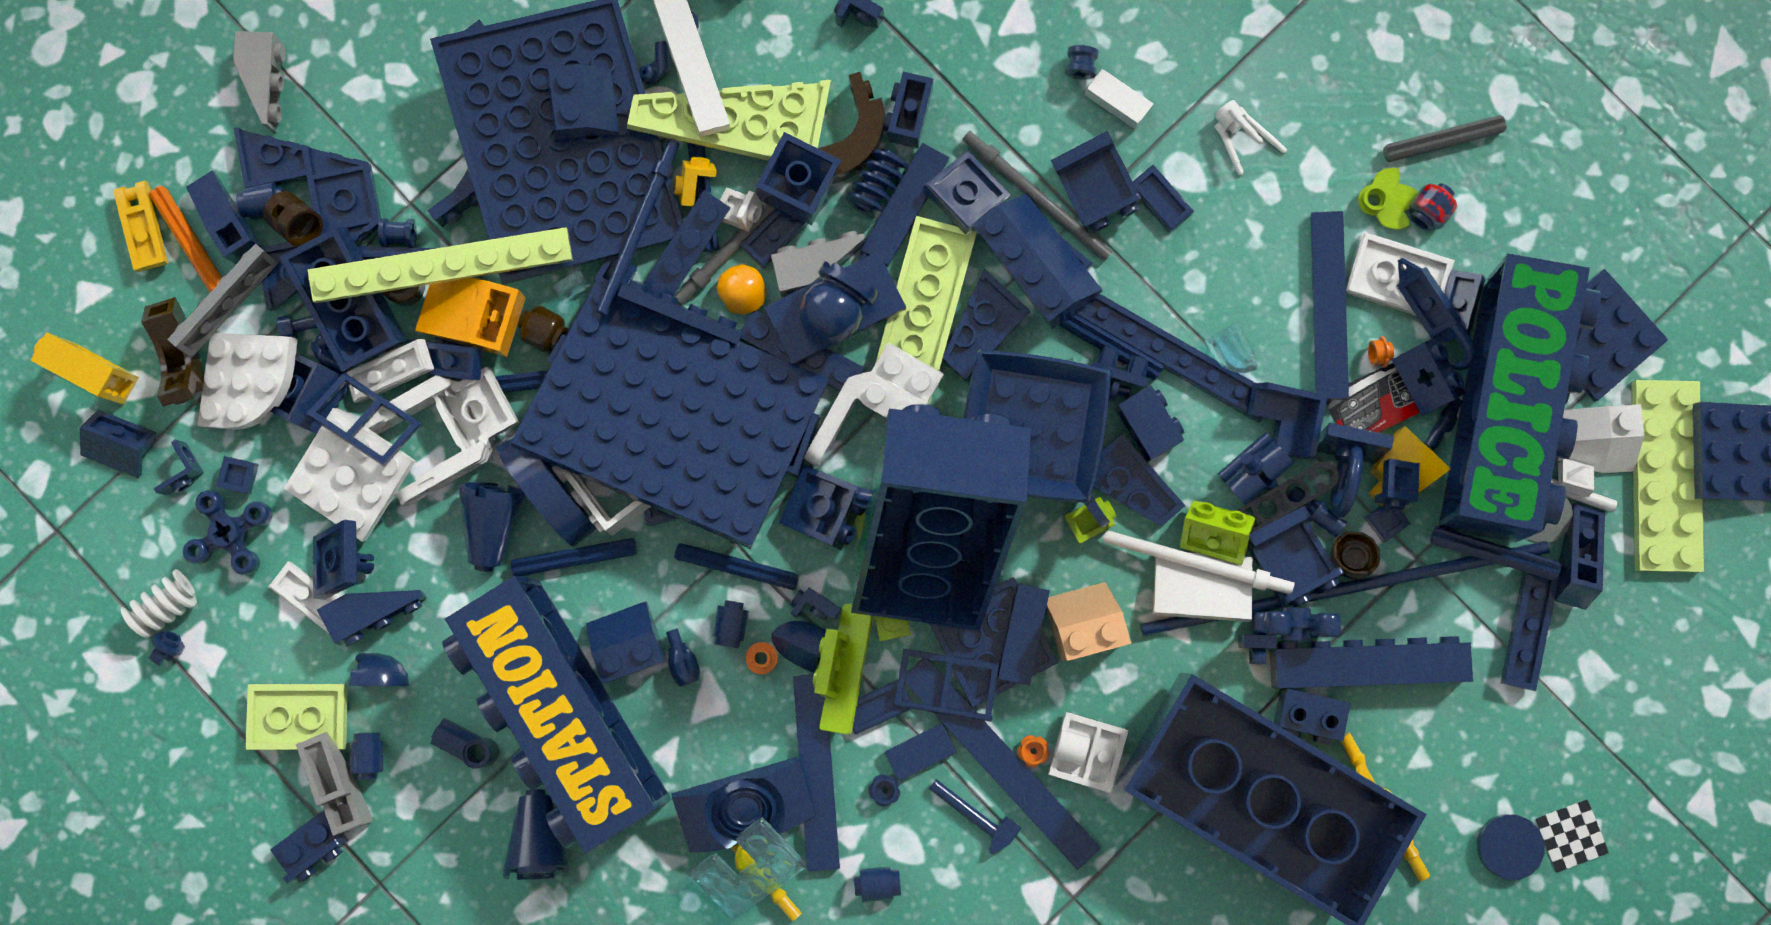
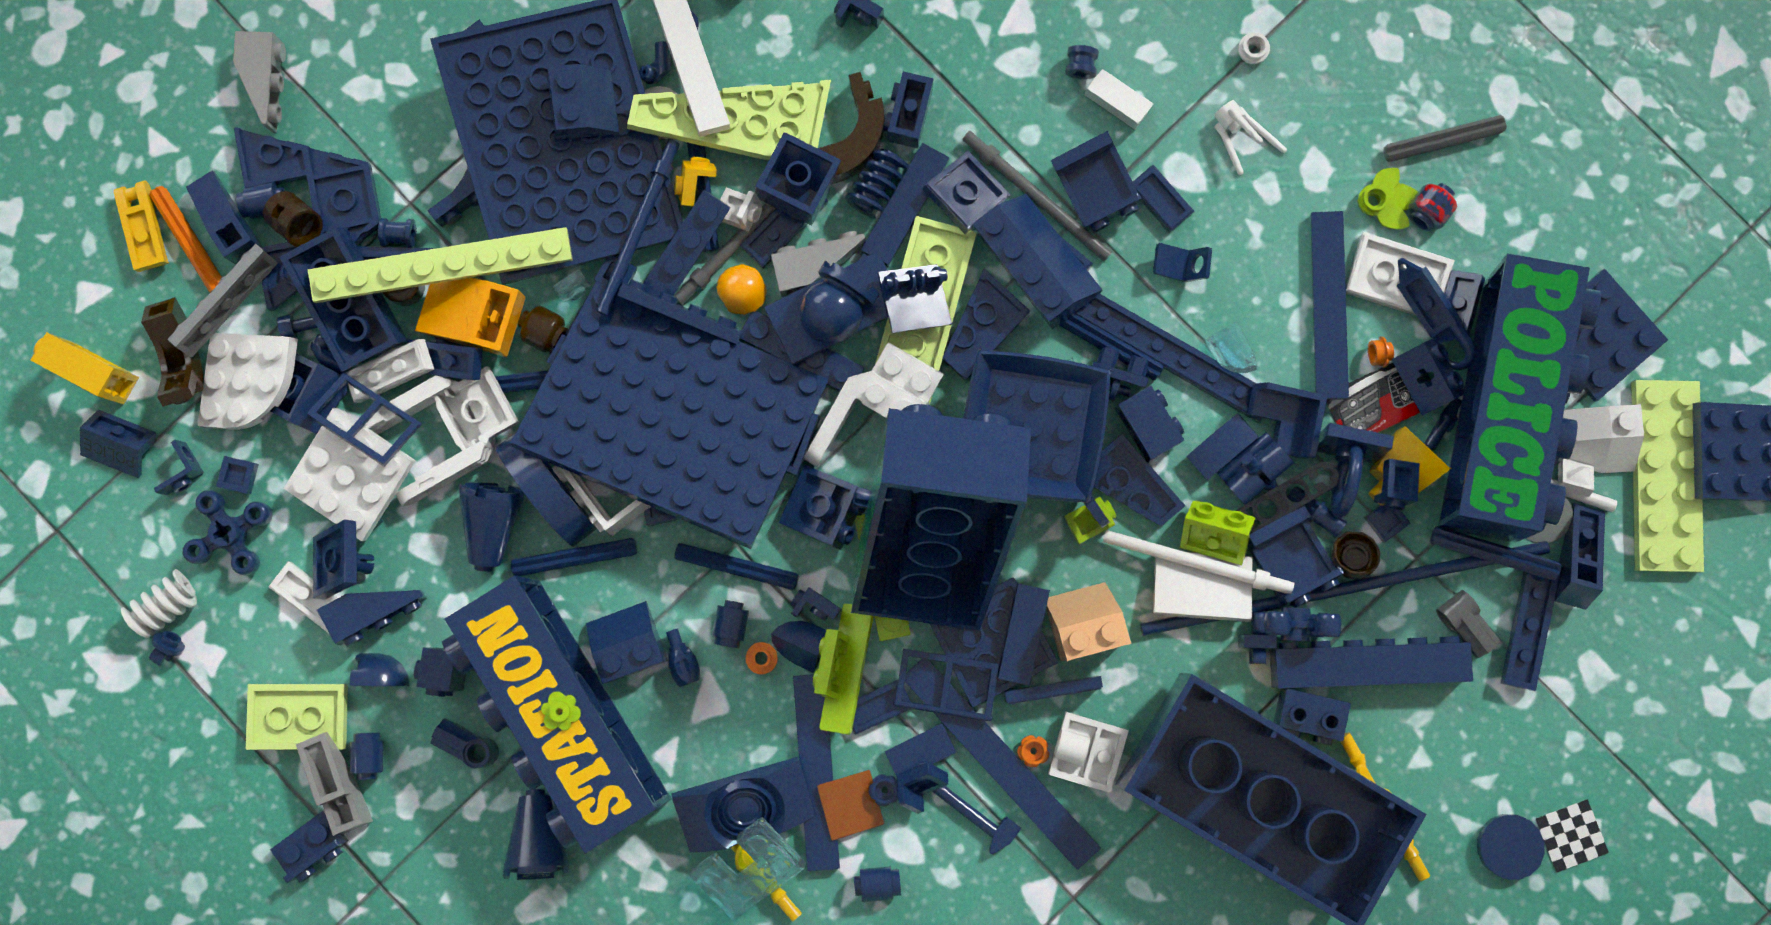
none -> dark blue brick [414,647,467,697]
none -> lime plant [541,691,581,731]
none -> dark orange sticker [817,770,884,840]
none -> hinge [878,264,952,333]
none -> dark blue bracket [897,762,948,814]
none -> dark blue tile [1003,675,1103,704]
none -> dark blue bracket [1153,243,1212,282]
none -> dark blue slope [1186,413,1259,480]
none -> white plate [1238,33,1270,64]
none -> dark grey piece [1436,590,1501,658]

